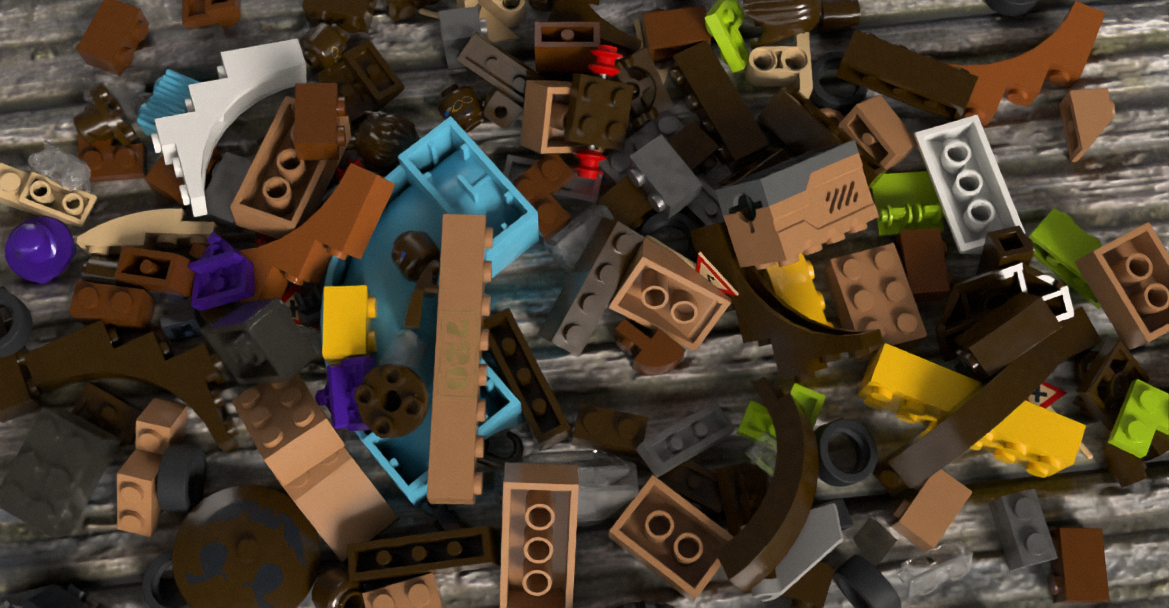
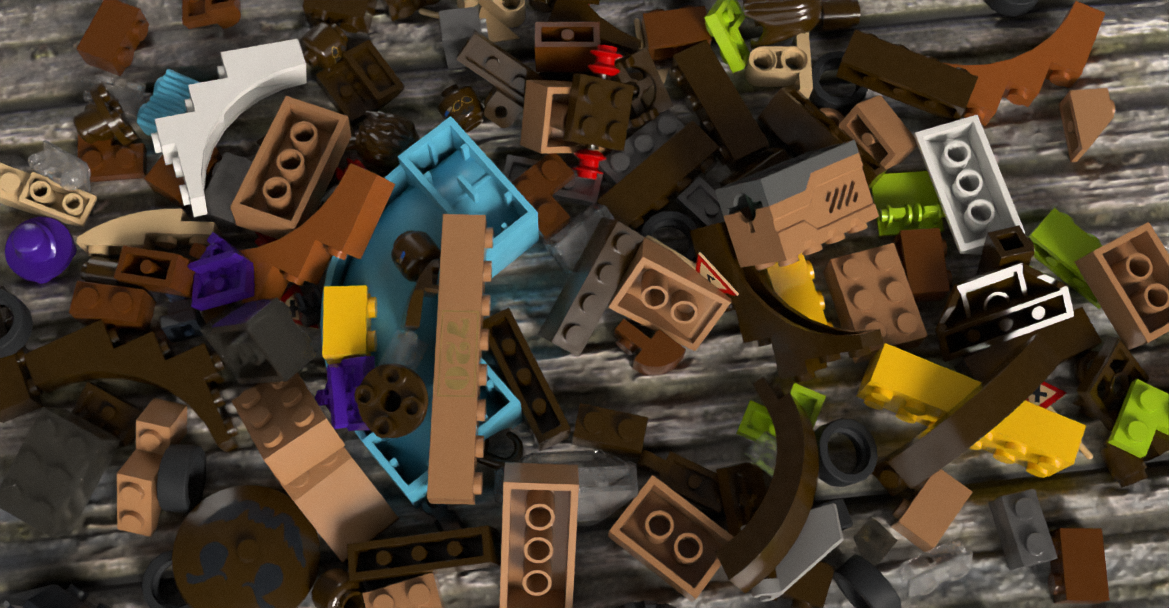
reddish brown brick [294,83,346,160] -> none
flat silver brick [627,135,703,219] -> none
flat silver plate [636,402,736,478] -> none
dark brown brick [952,292,1062,377] -> none

